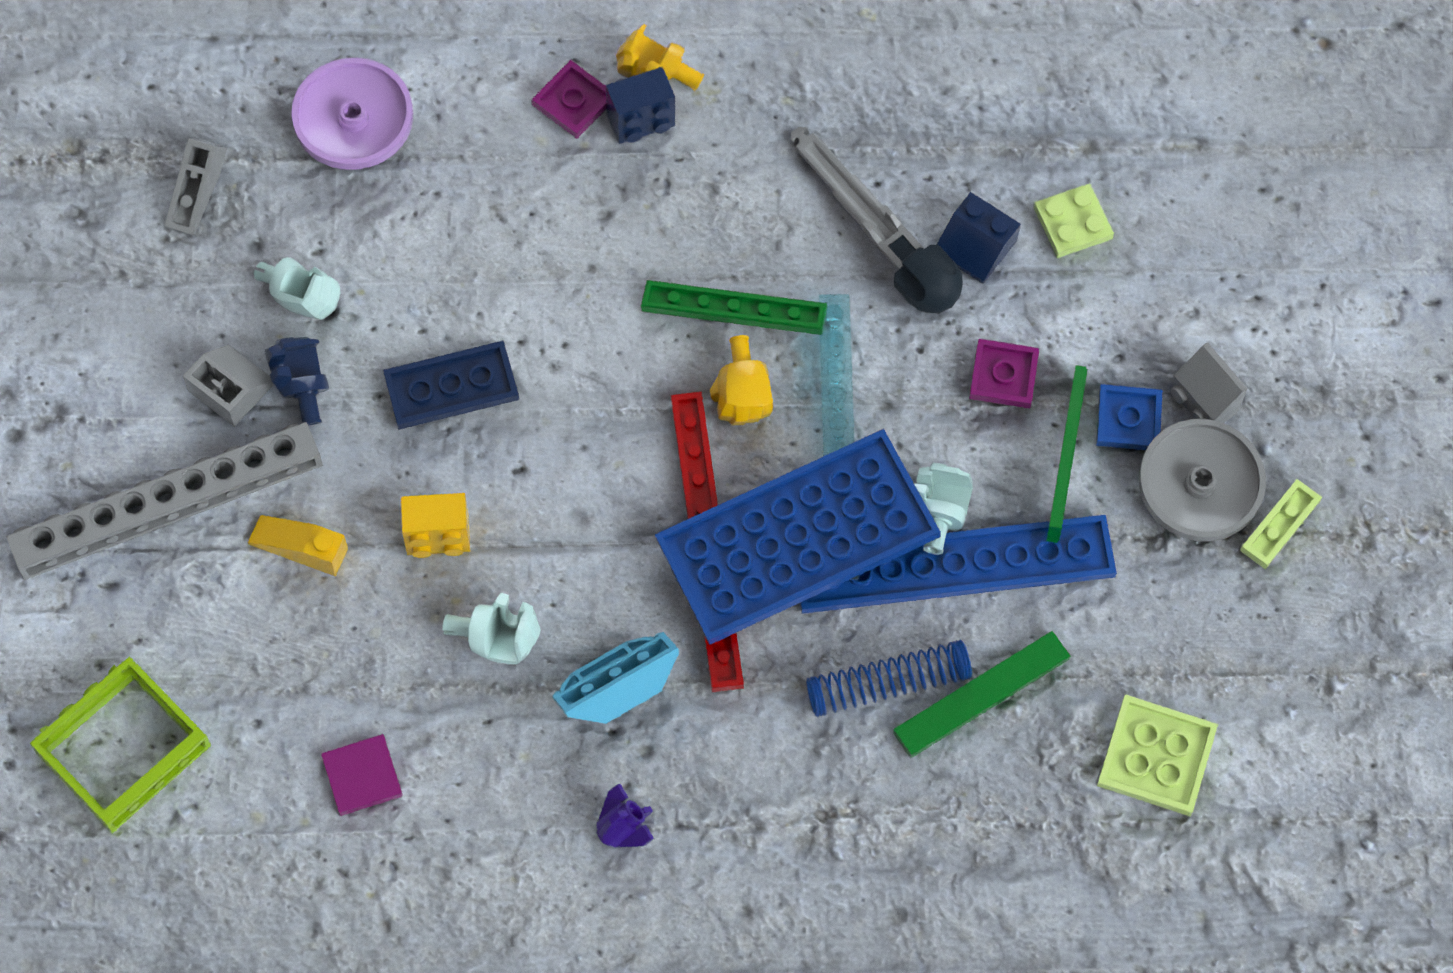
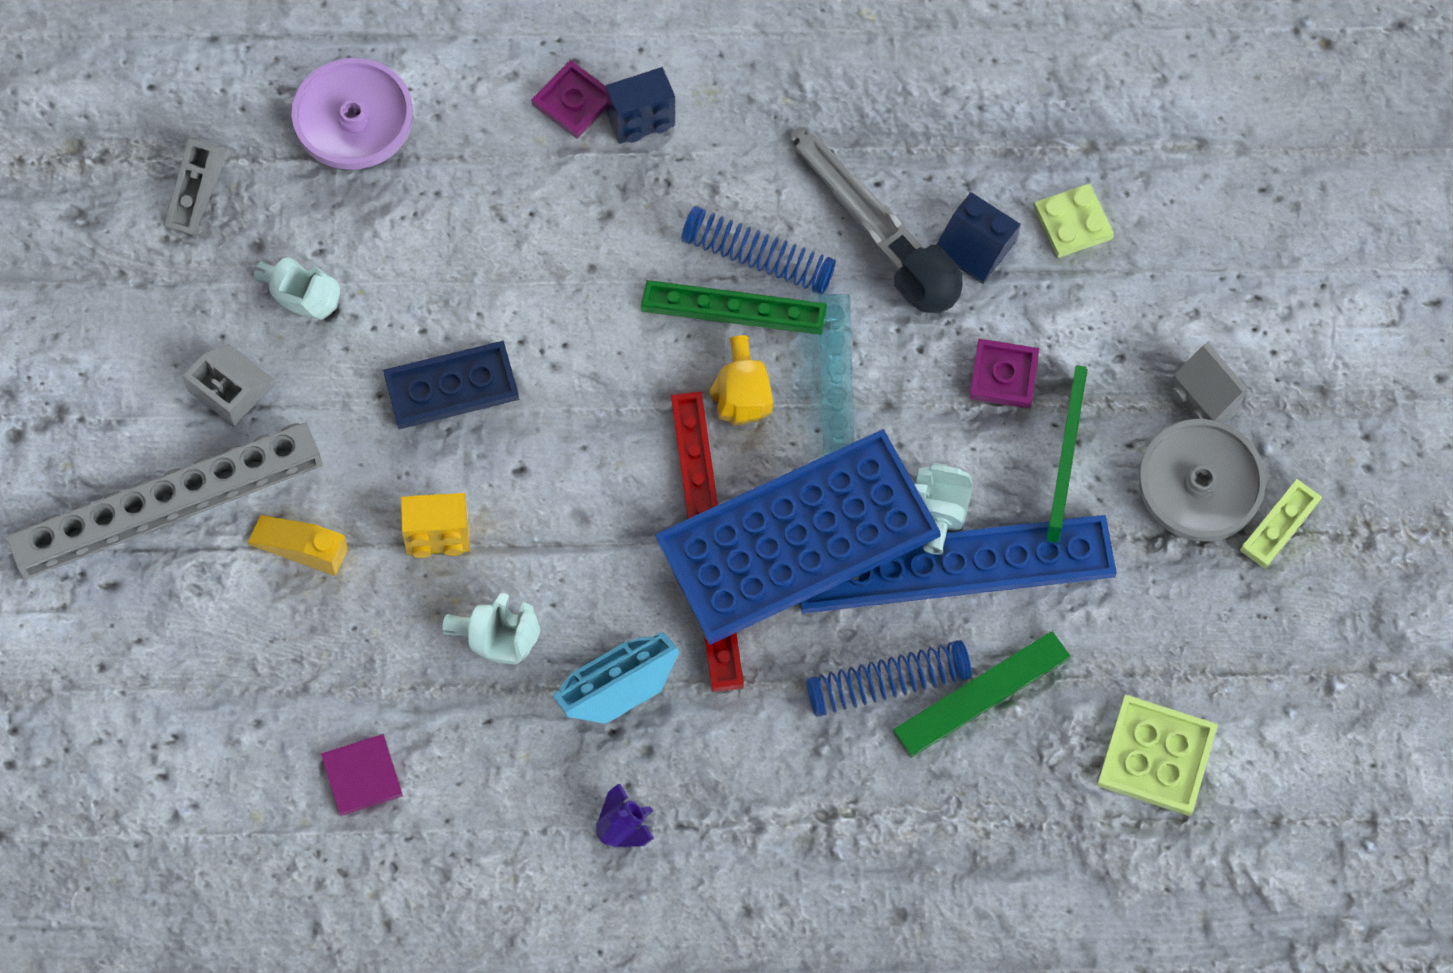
lime window [30,656,211,834] -> none
dark blue piece [265,337,329,426] -> none
yellow piece [616,24,704,91] -> none
blue plate [1096,384,1163,450] -> none
none -> blue piece [681,206,836,296]

